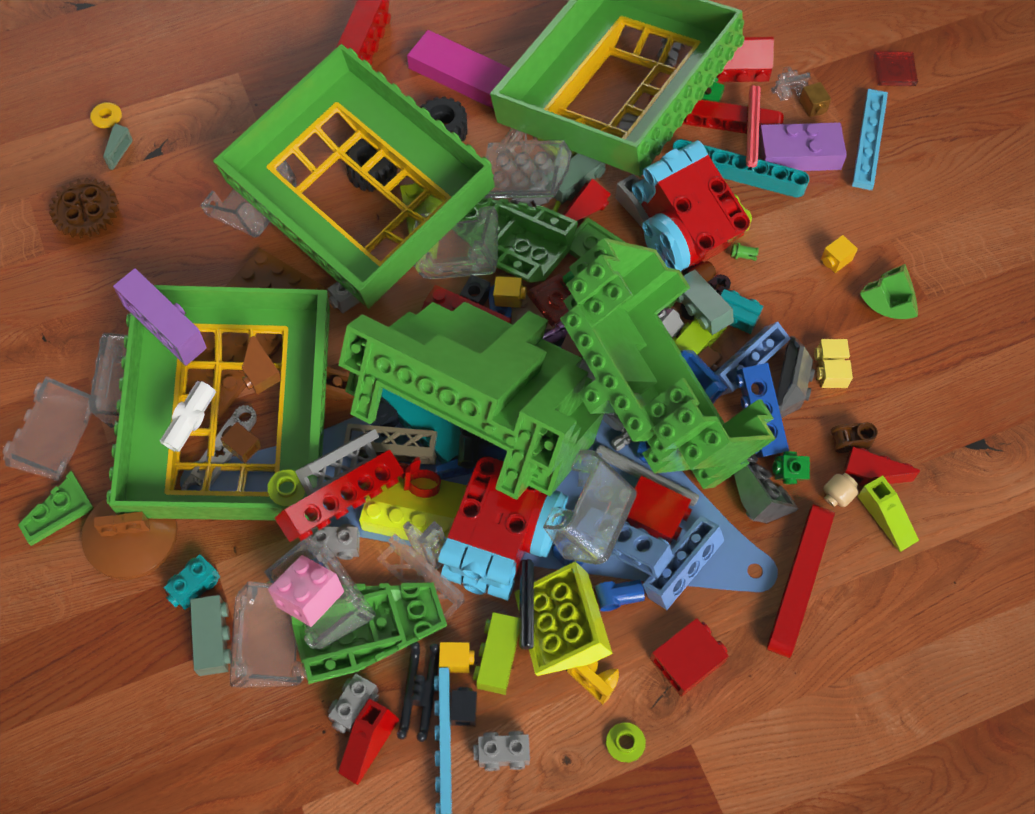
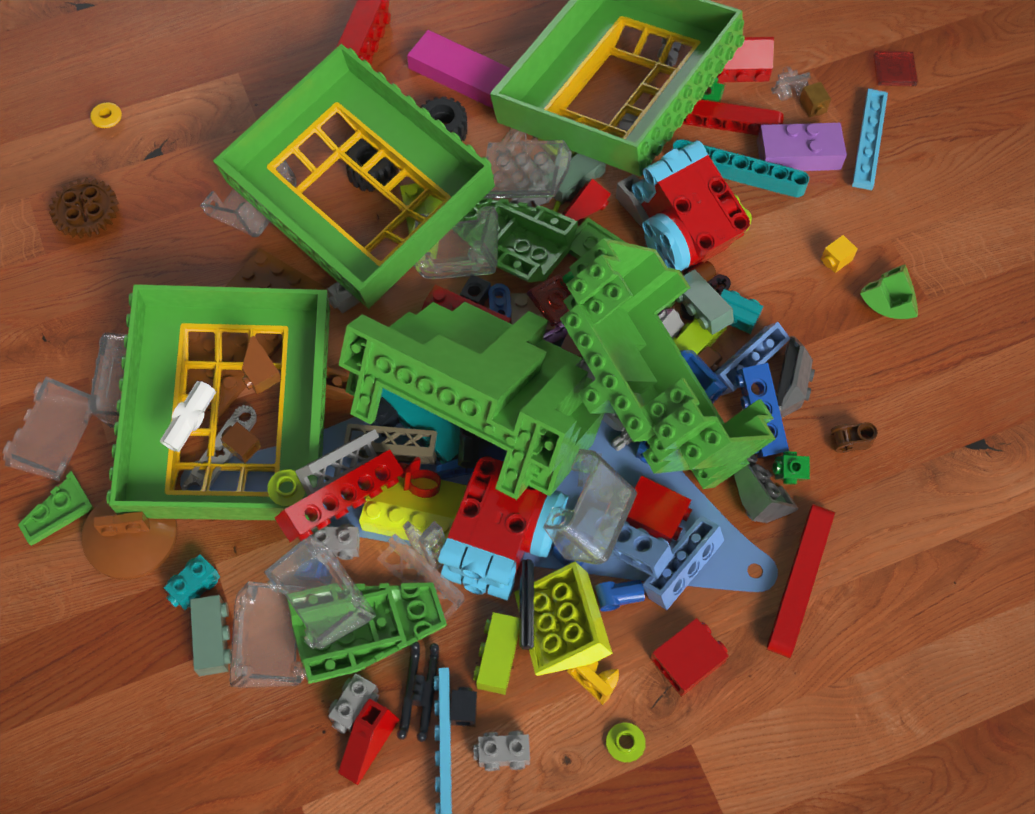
sand green slope [103,124,133,170] -> none
medium lavender brick [113,268,207,366] -> none
bright pink piece [268,555,344,627] -> none
yellow brick [439,642,474,673] -> none
yellow brick [493,277,526,308] -> none
light grey axle [595,445,699,506] -> none
bright green pin [731,243,759,261] -> none
coral axle [746,85,761,168] -> none
light yellow piece [814,339,853,388] -> none
tan head [823,473,858,507] -> none
red slope [842,447,920,487] -> none
lime slope [857,475,919,552] -> none

